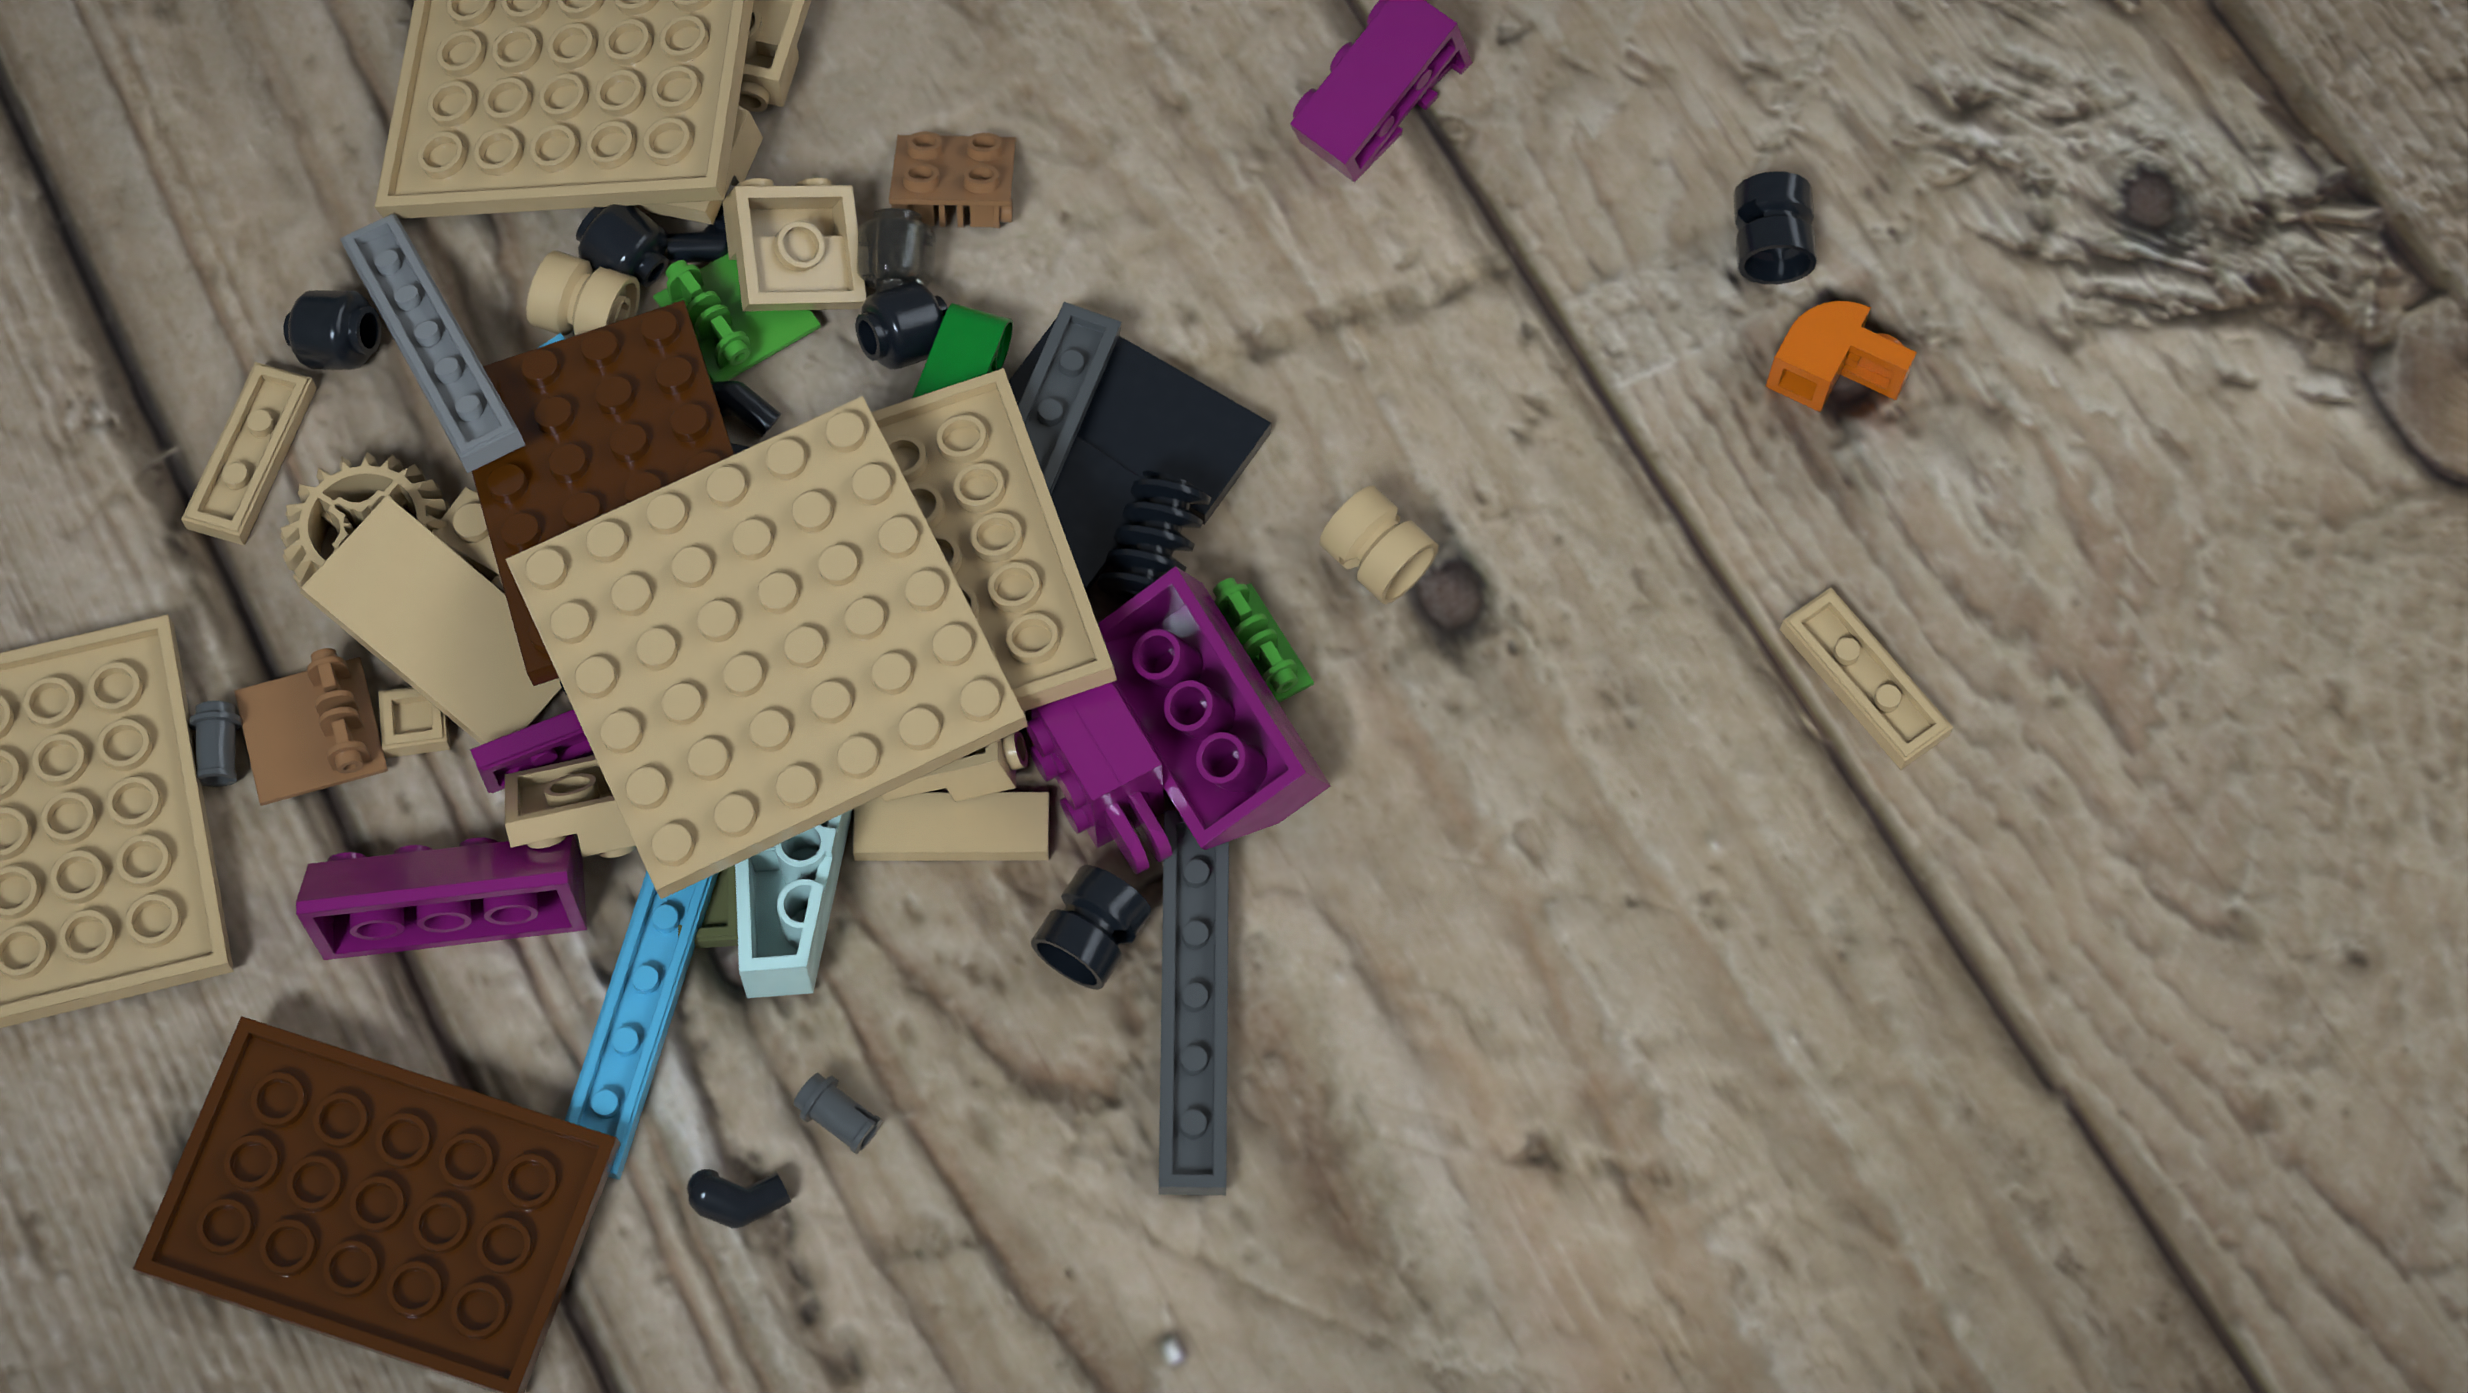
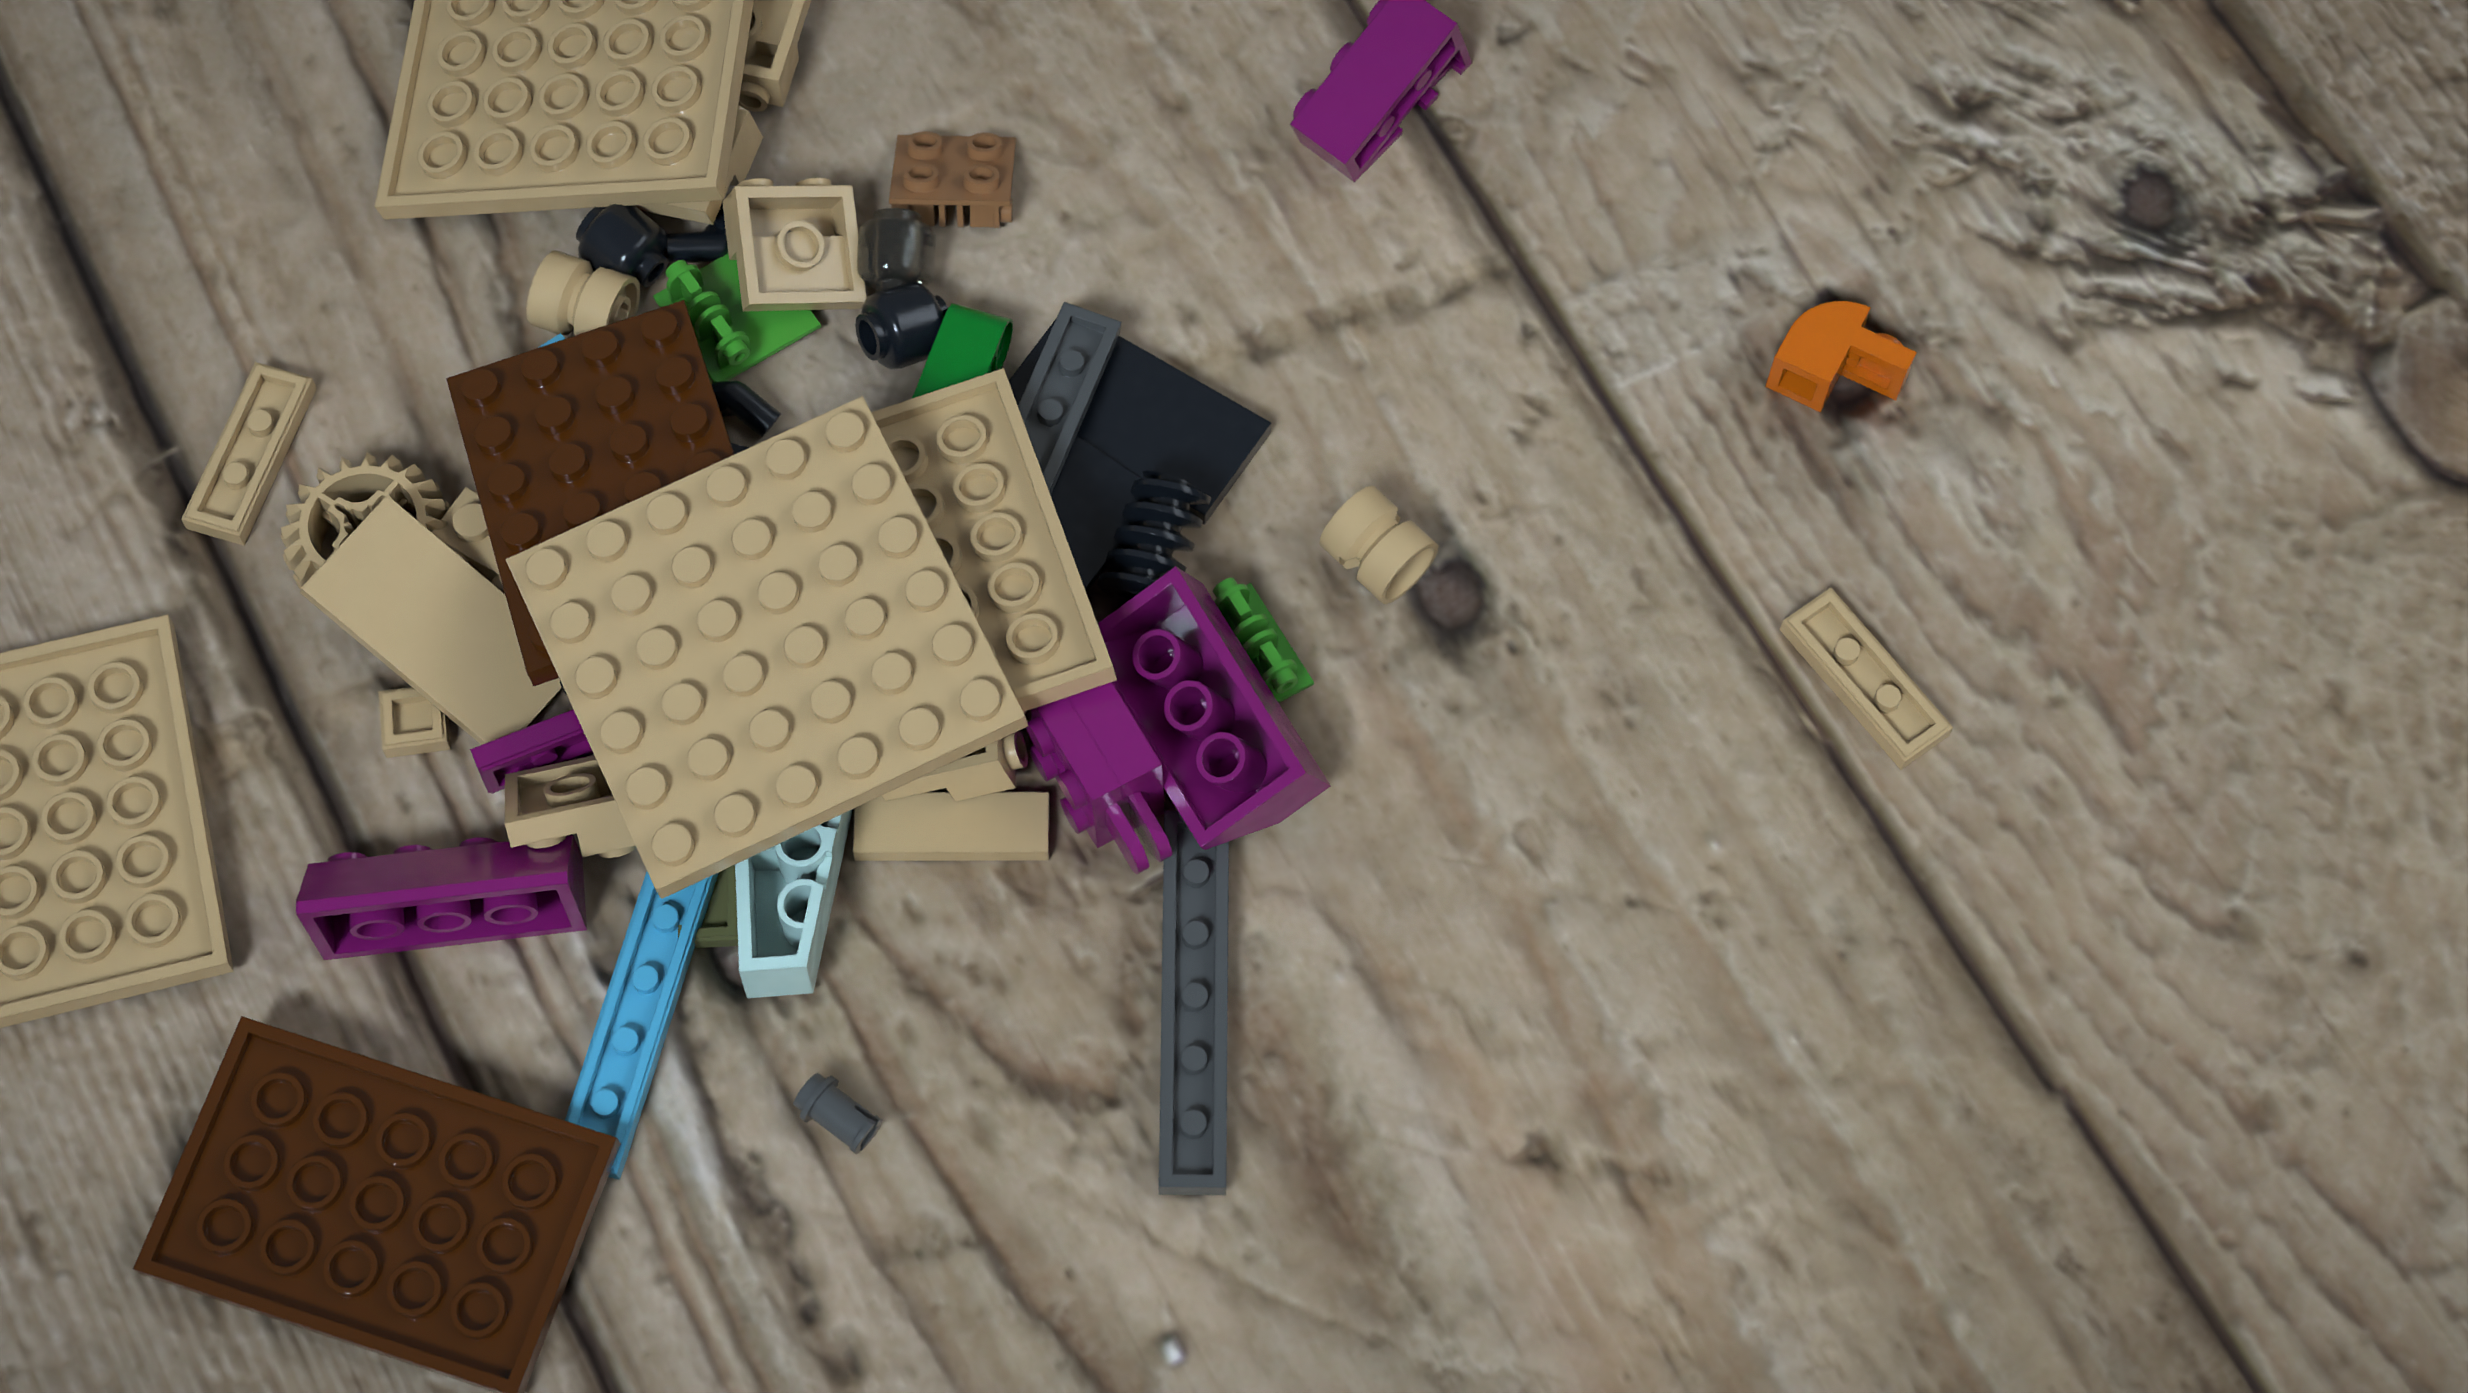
dark grey pin [189,701,242,787] -> none
medium nougat hinge [234,648,388,806] -> none
black head [283,290,382,370] -> none
light grey tile [340,213,525,473] -> none
black arm [687,1169,791,1228] -> none
black wheel [1031,865,1151,990] -> none
black wheel [1733,172,1817,284] -> none

